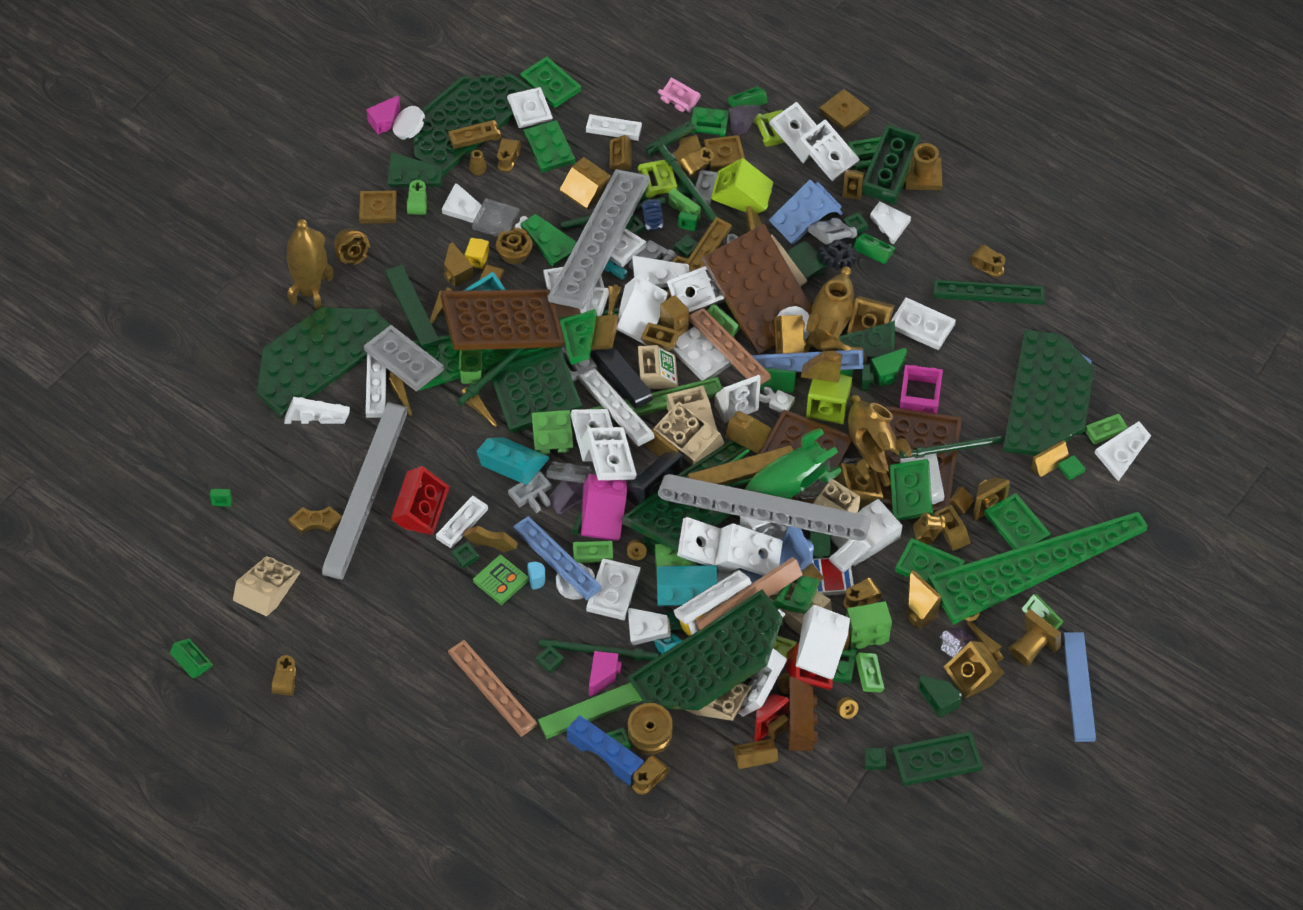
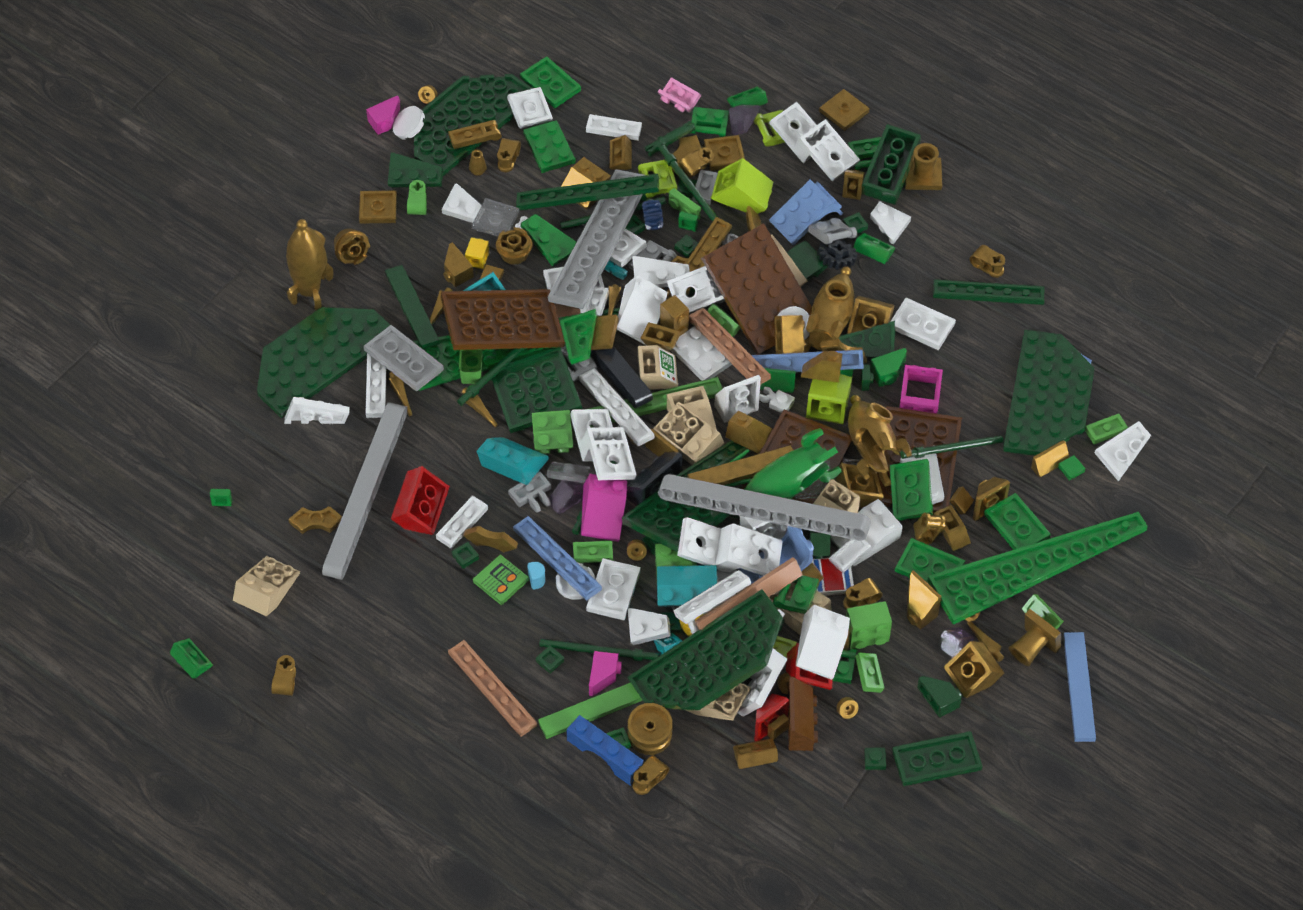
none -> pearl gold tile [418,85,437,104]
none -> dark green plate [516,174,660,211]

